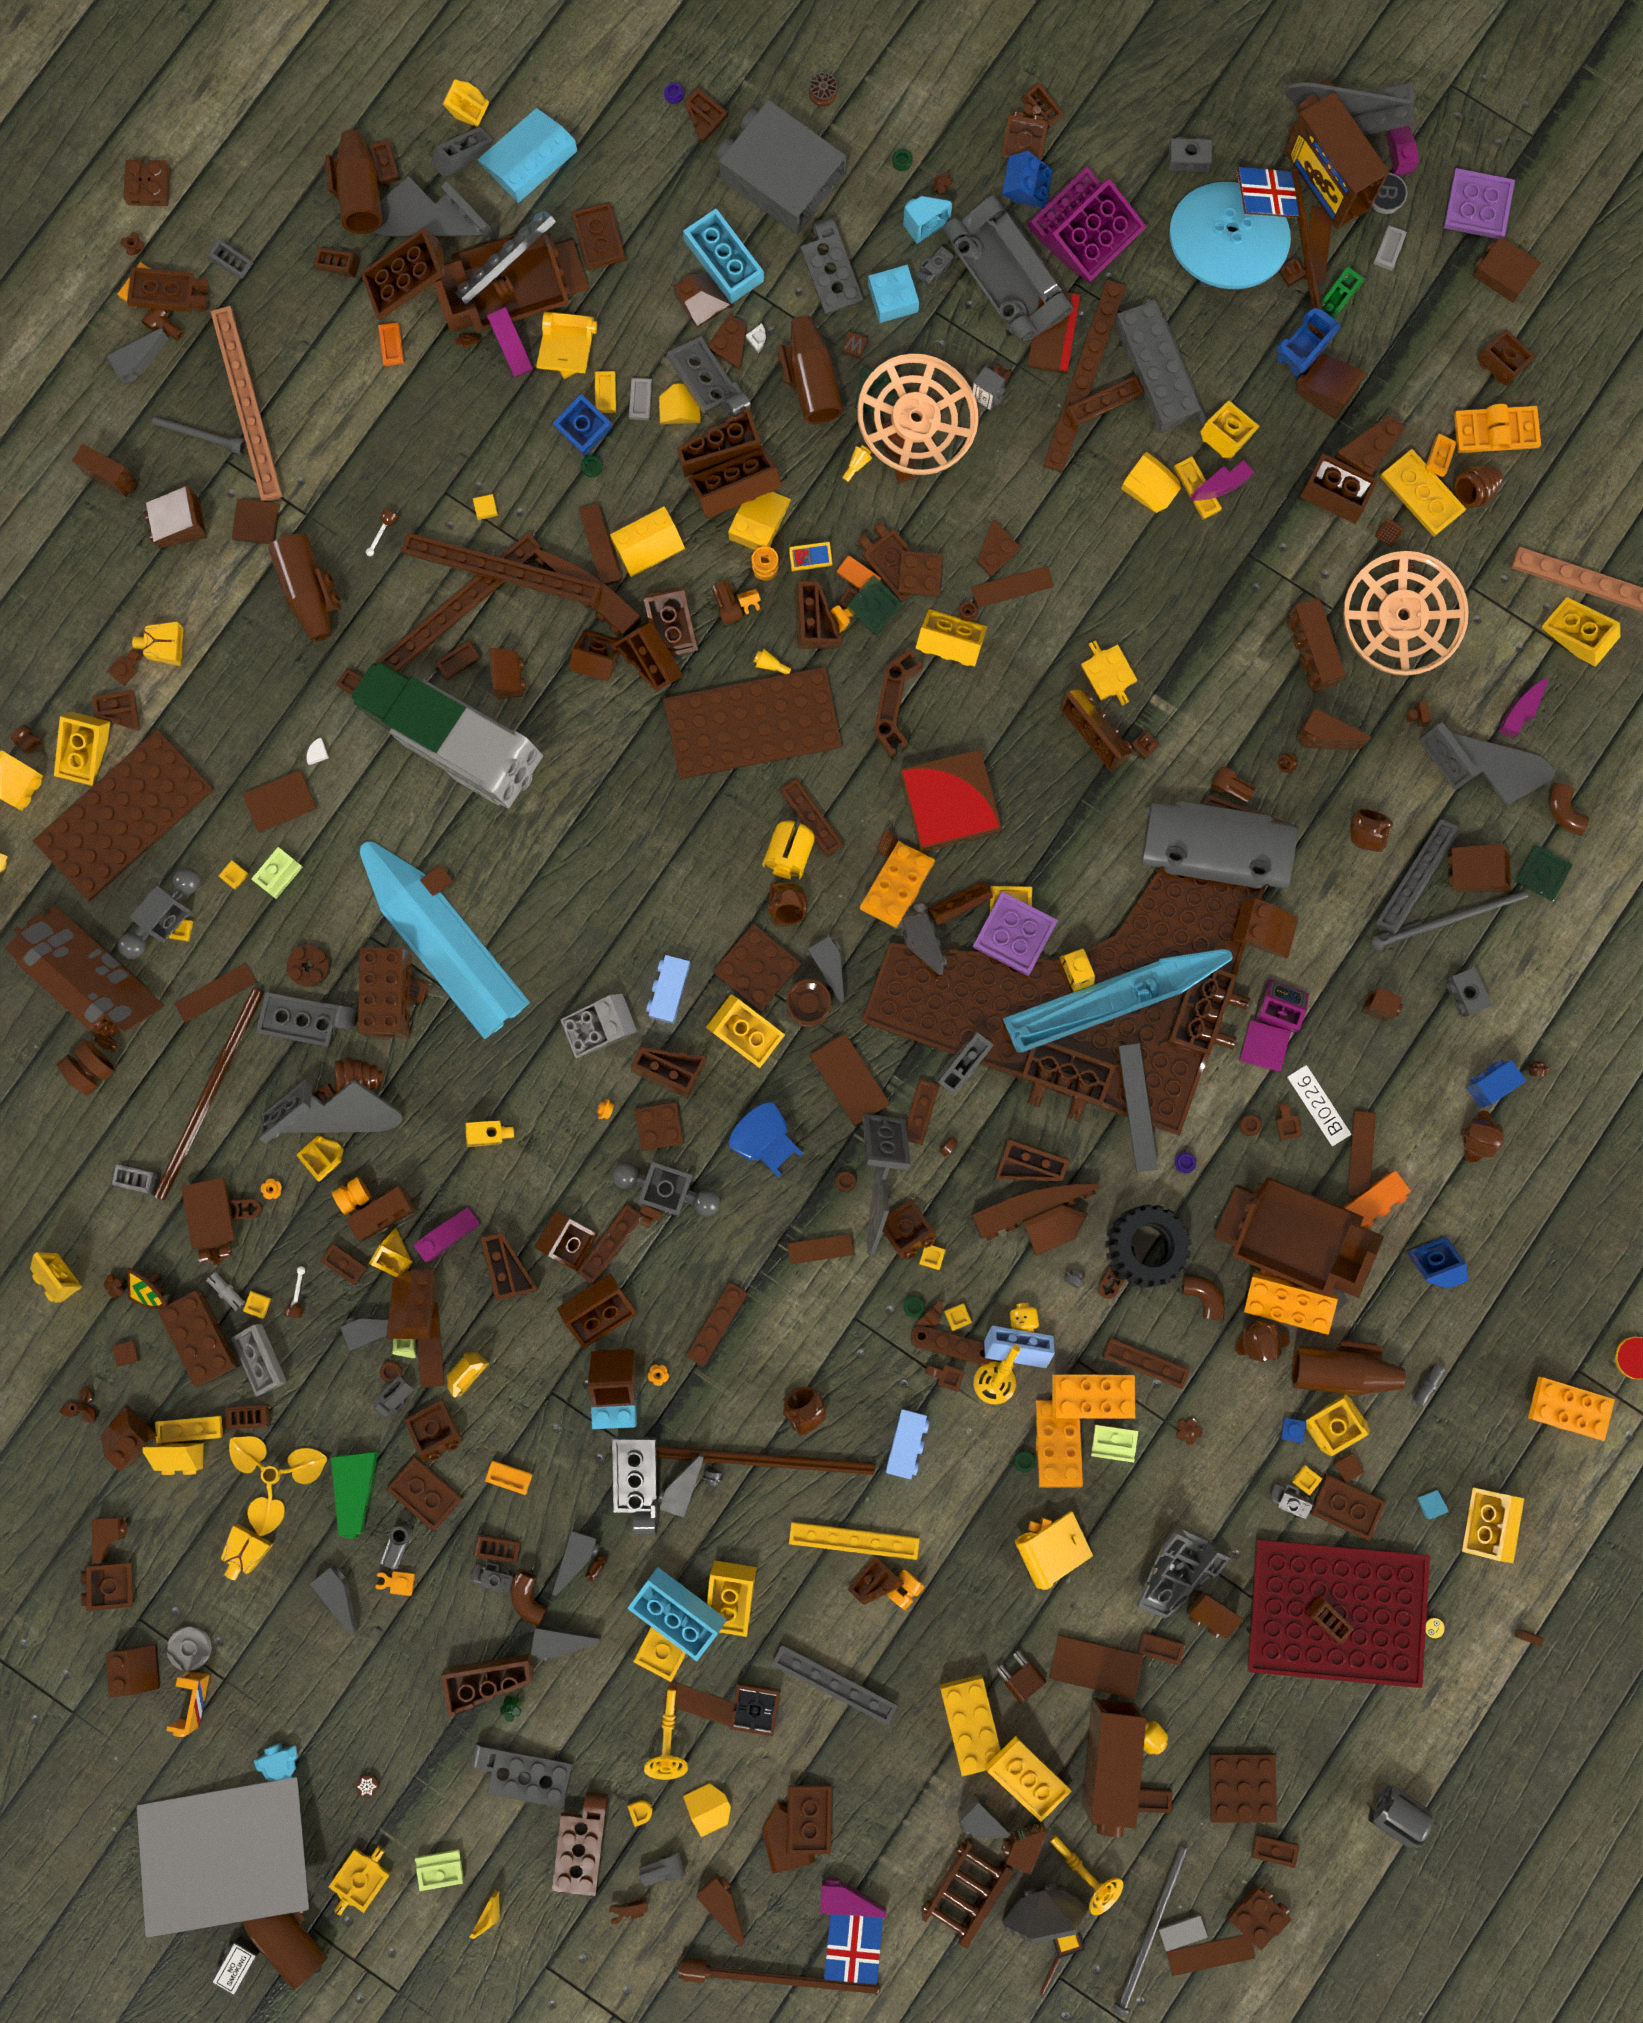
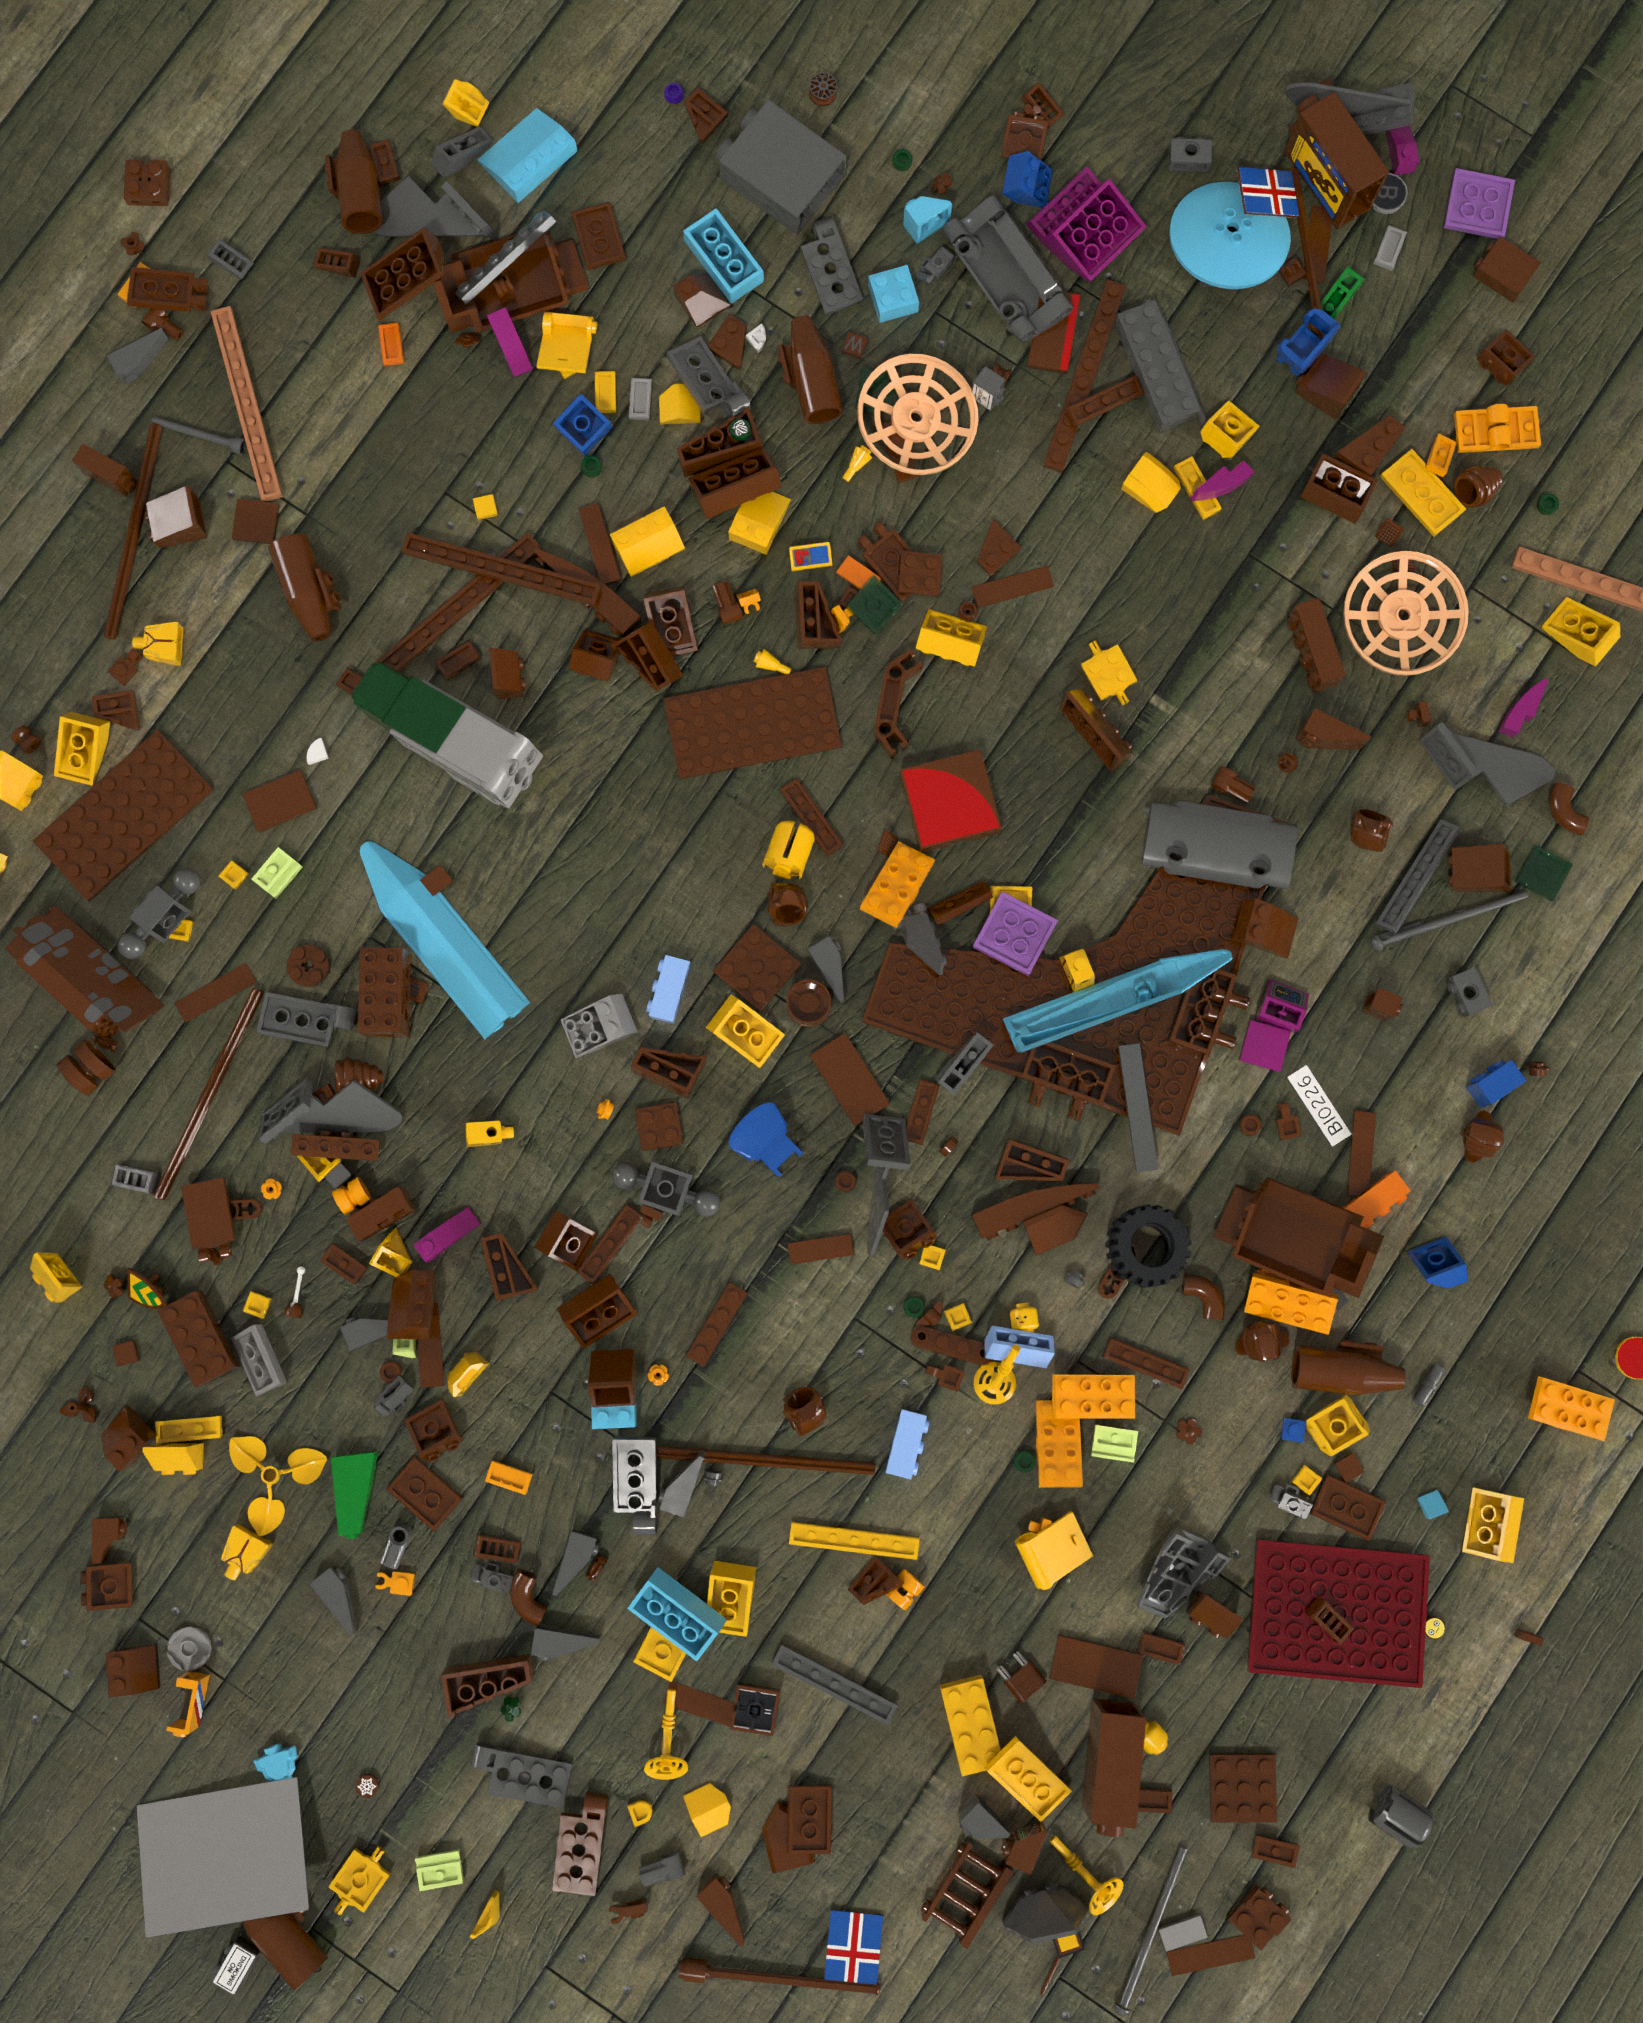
light grey pin [206,1272,246,1312] -> none
reddish brown slope [225,1404,270,1430] -> none
hinge [366,508,399,556] -> none
light orange wheel [752,546,779,581] -> none
magenta slope [820,1878,887,1918] -> none
reddish brown tile [1131,730,1160,760] -> none
dark purple plate [1175,1152,1196,1173] -> none
none -> reddish brown axle [104,424,162,640]
none -> reddish brown bracket [291,1130,379,1161]
none -> dark grey slope [325,1163,354,1188]
none -> tile [730,419,751,441]
none -> dark green tile [1537,493,1559,515]

